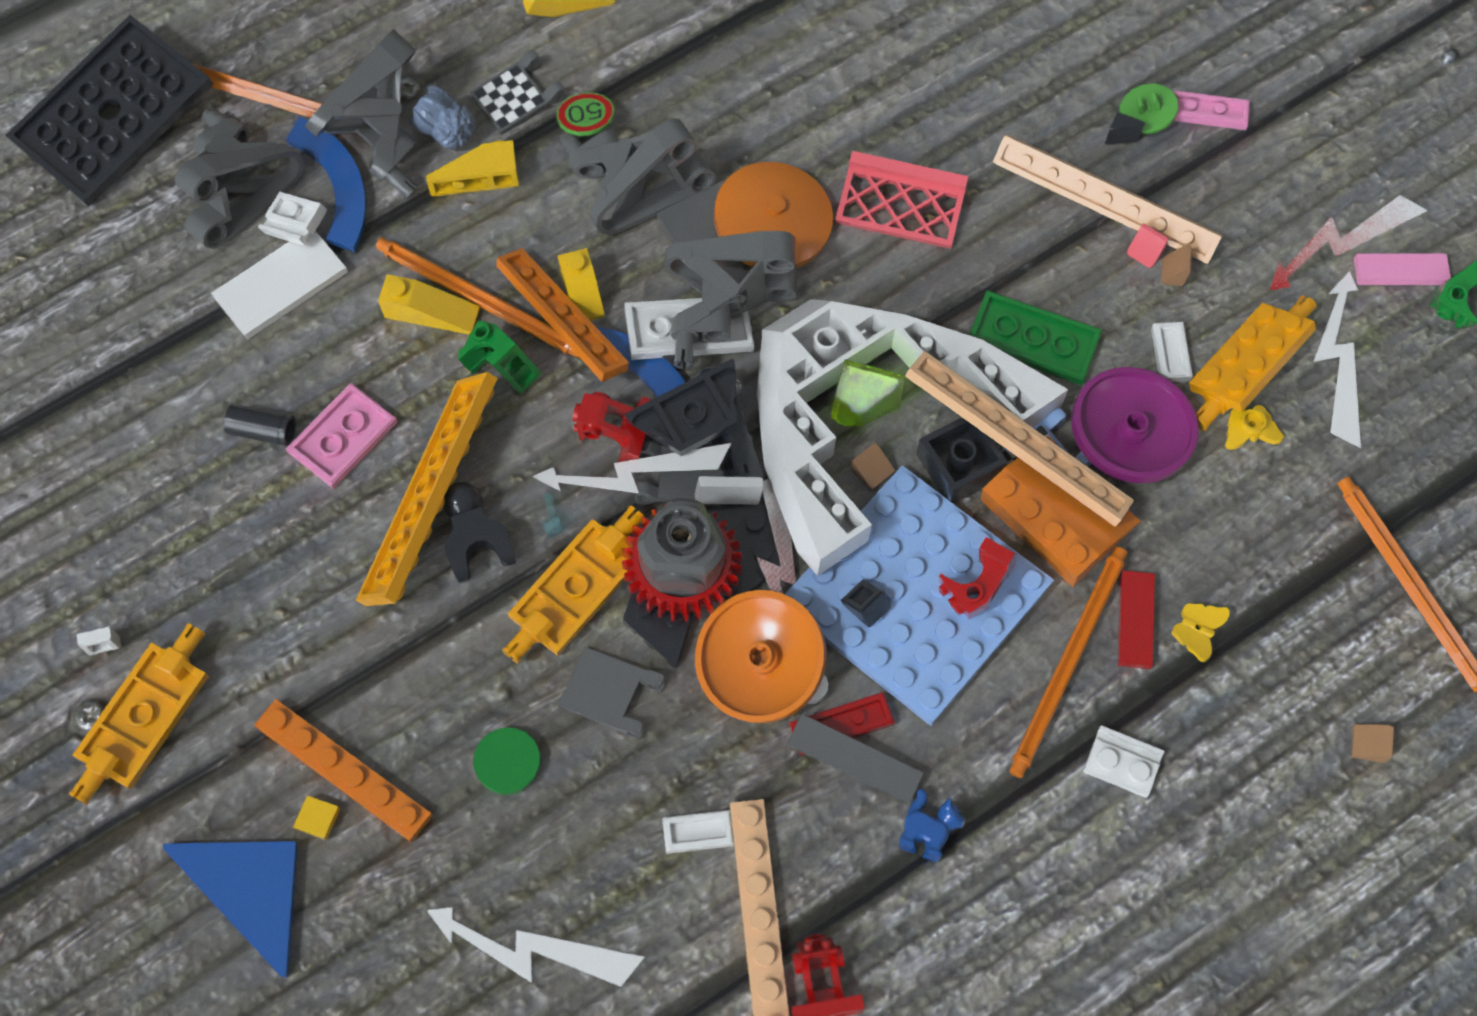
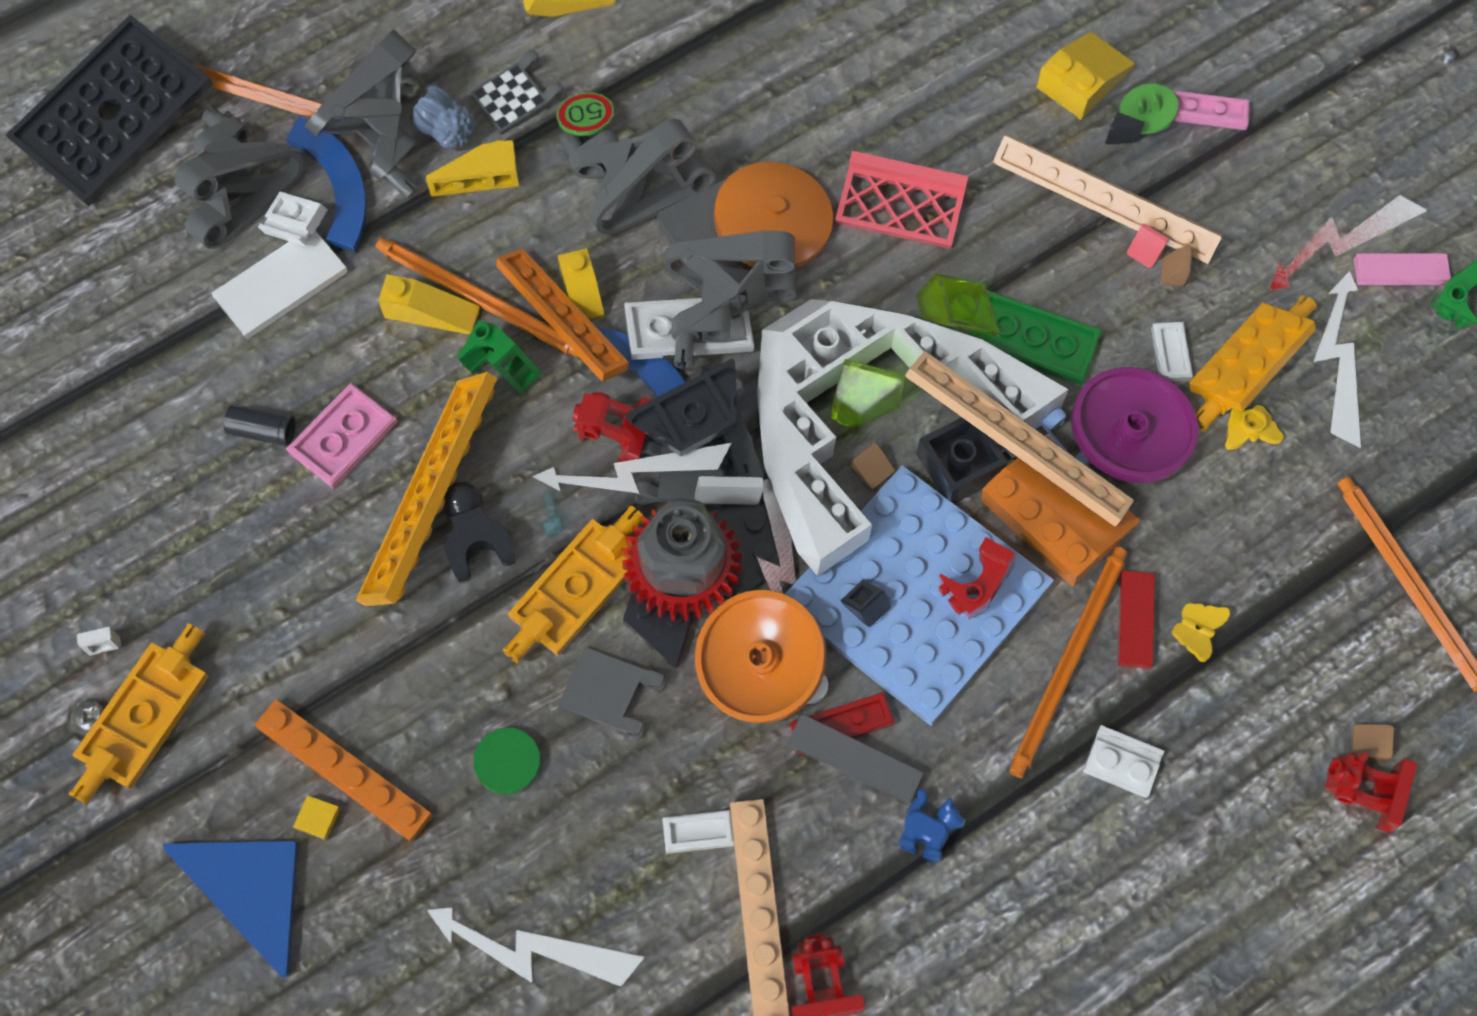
none -> clear neon green slope [916,273,1000,335]
none -> yellow slope [1036,31,1136,120]
none -> red tile [1325,753,1418,833]

